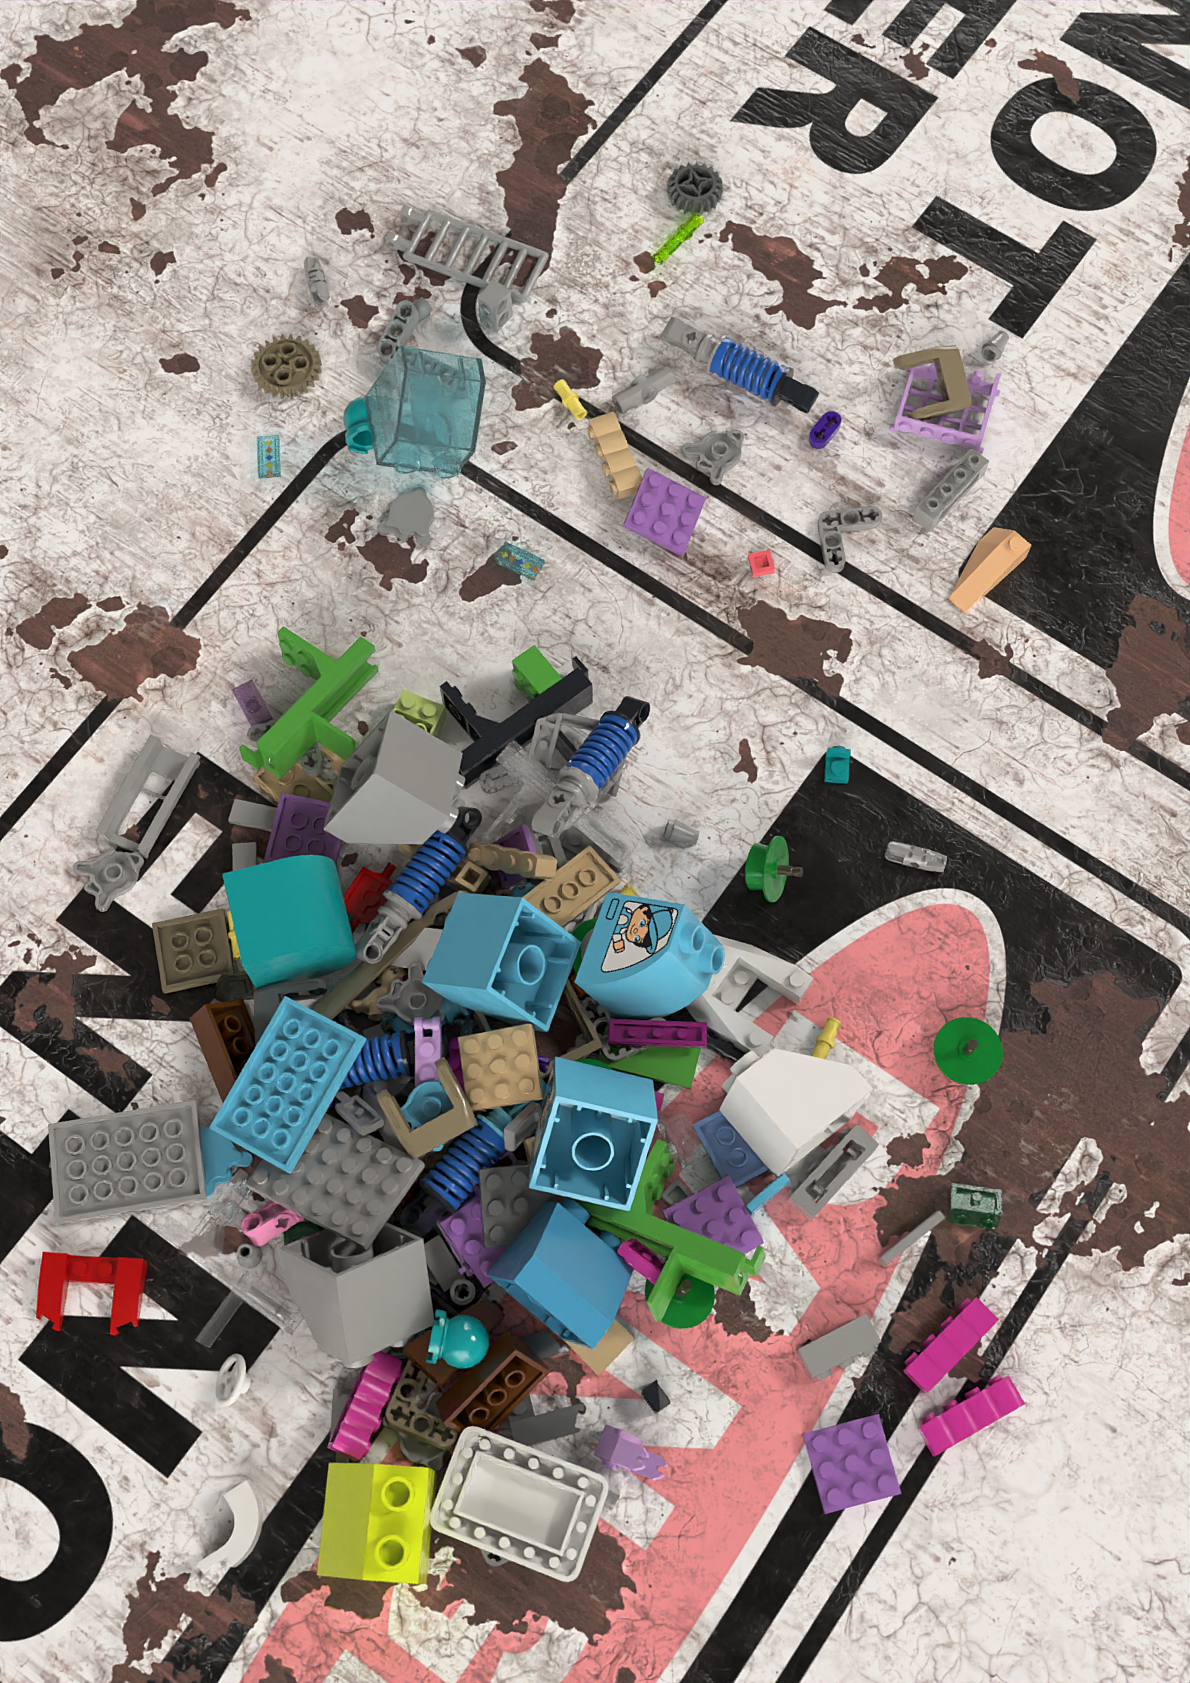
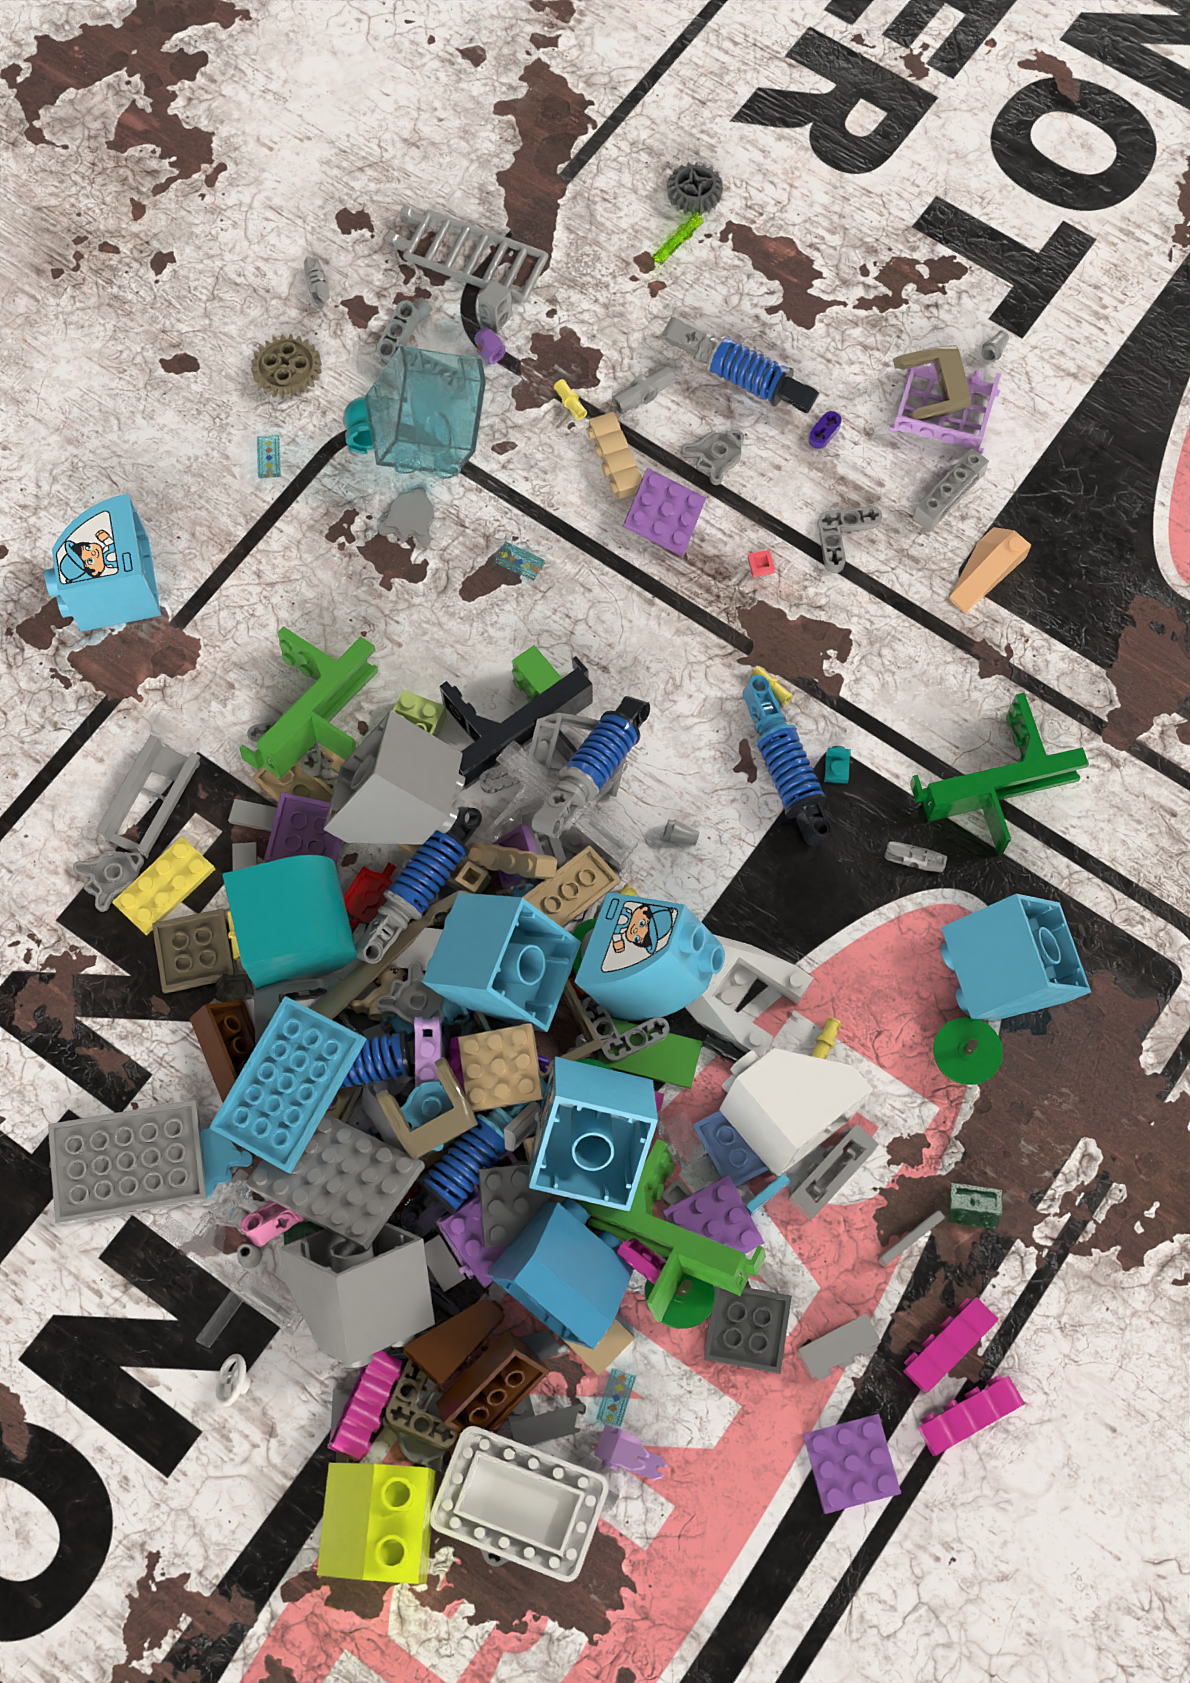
red wedge [36,1252,148,1335] -> none
white arch [197,1480,263,1574] -> none
clear purple plate [231,679,273,727] -> none
light grey hinge [334,1090,384,1136] -> none
teal tile [426,1309,489,1368] -> none
light grey cone [450,1279,475,1305] -> none
magenta tile [608,1019,707,1048] -> none
black slope [641,1380,671,1414] -> none
green piece [745,836,803,902] -> none
none -> medium azure brick [44,493,161,632]
none -> light yellow plate [112,836,215,936]
none -> medium lavender rock [474,327,506,365]
none -> clear light blue tile [596,1368,636,1428]
none -> dark grey plate [703,1286,792,1374]
none -> piece [742,675,832,846]
none -> light yellow pin [750,666,793,706]
none -> green piece [910,692,1089,855]
none -> medium azure slope [941,894,1091,1021]

